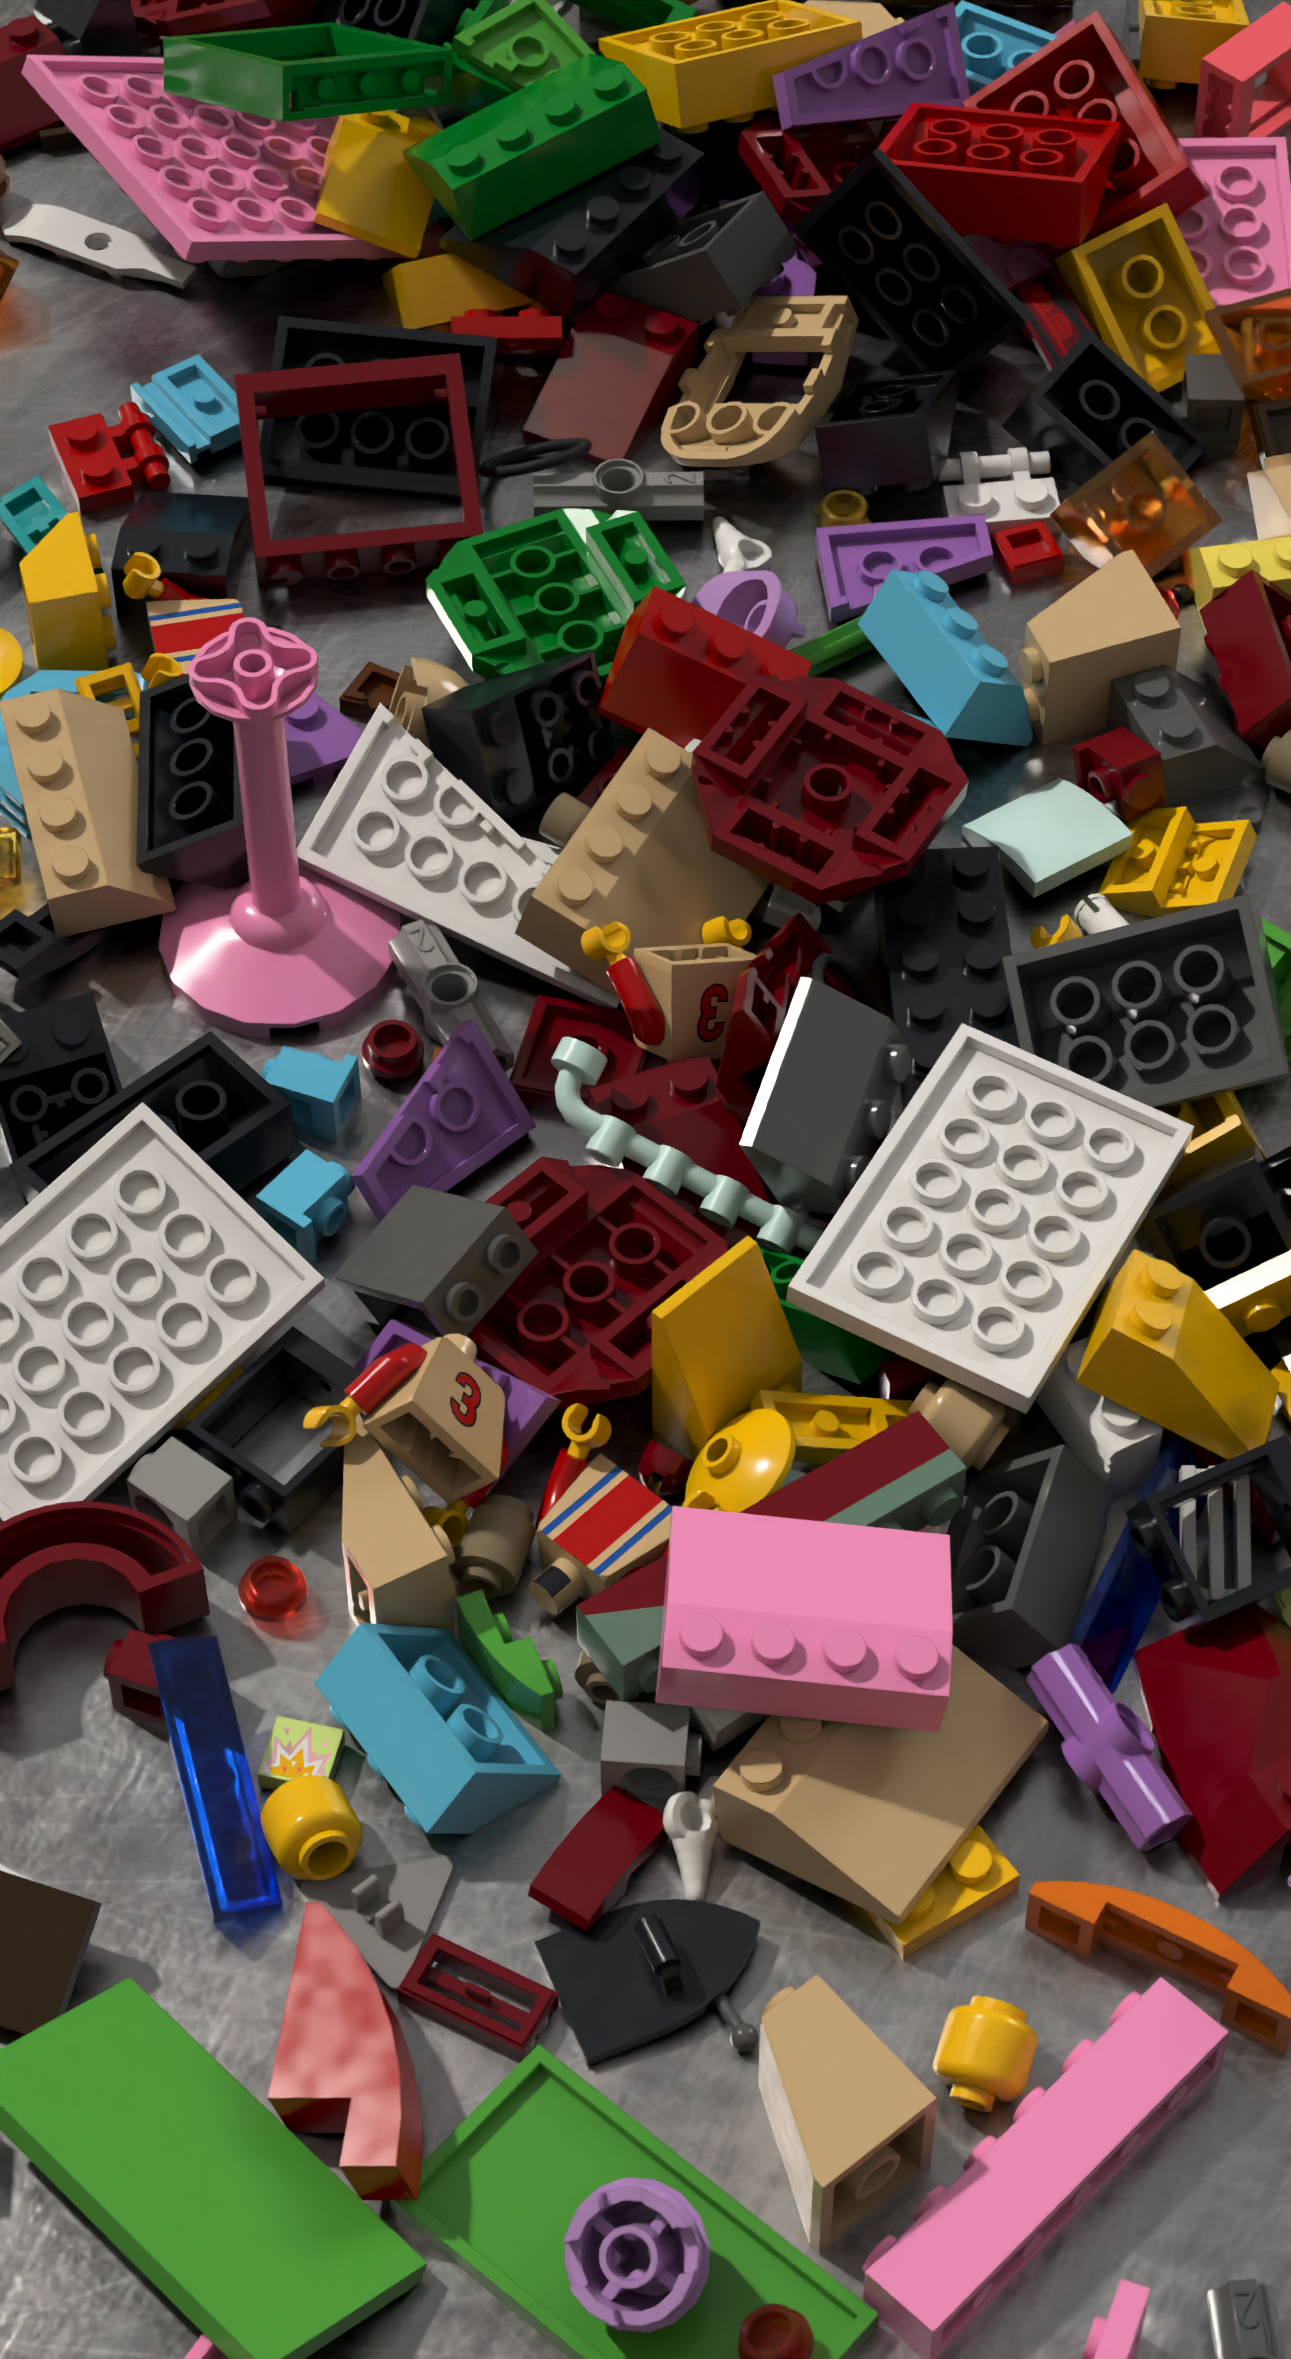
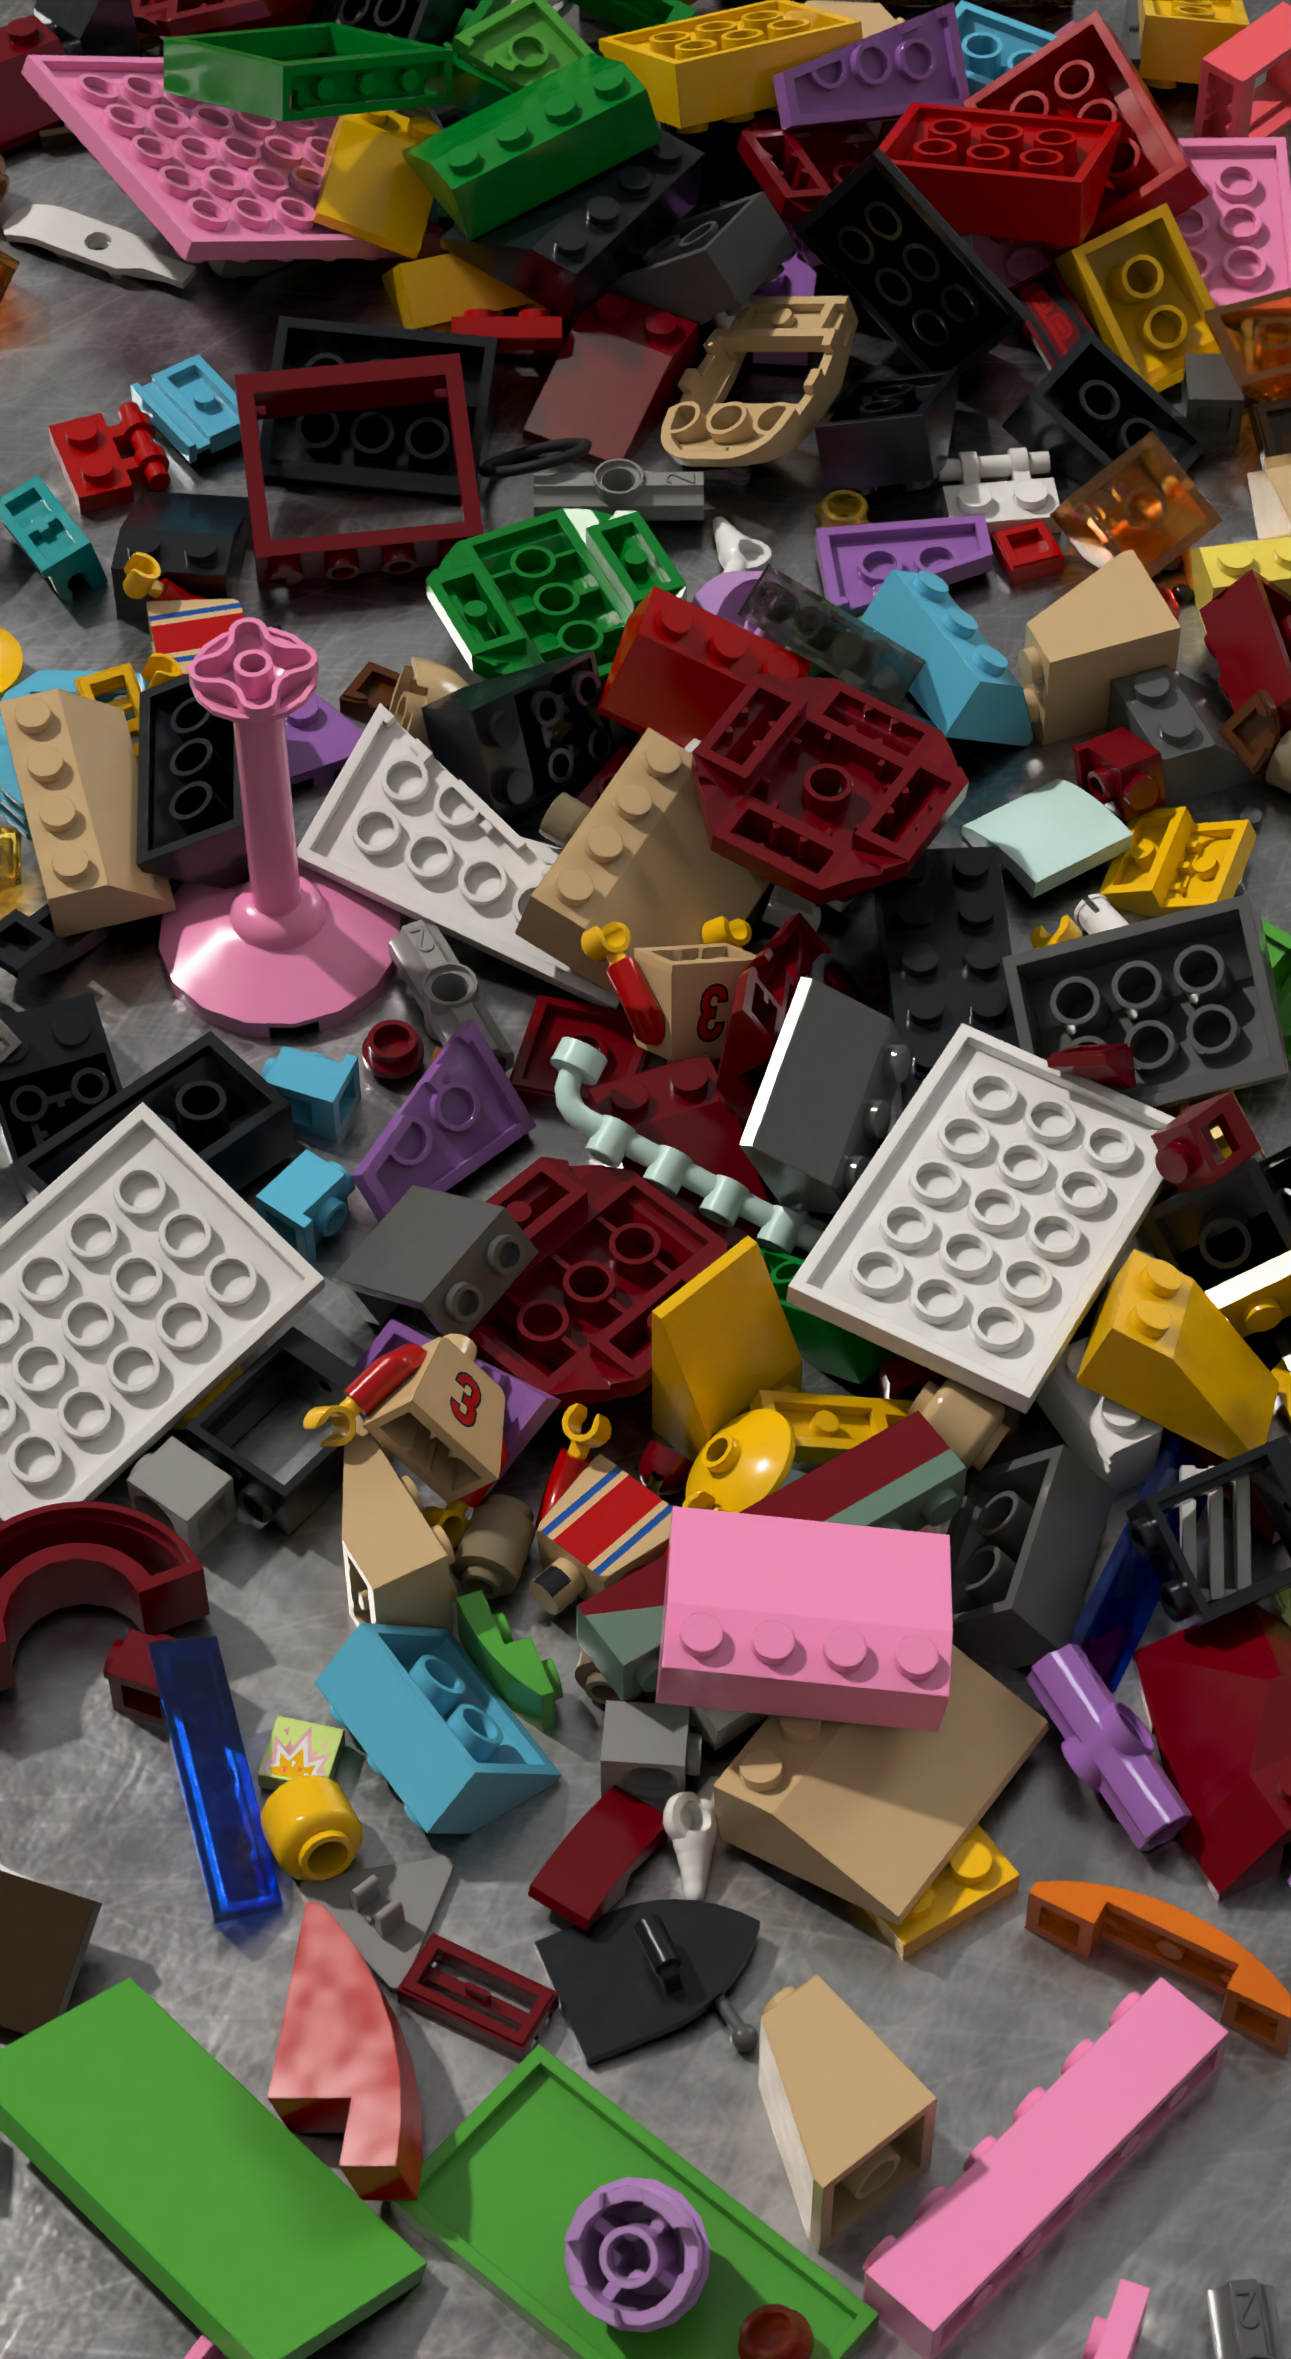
yellow slope [19,512,117,671] -> none
clear red plate [238,1556,307,1622] -> none
yellow head [932,1996,1038,2112] -> none
none -> clear smoke slope [738,564,926,709]
none -> dark red slope [1047,1043,1136,1089]
none -> dark red brick [1151,1091,1262,1194]
none -> reddish brown tile [1217,690,1280,775]

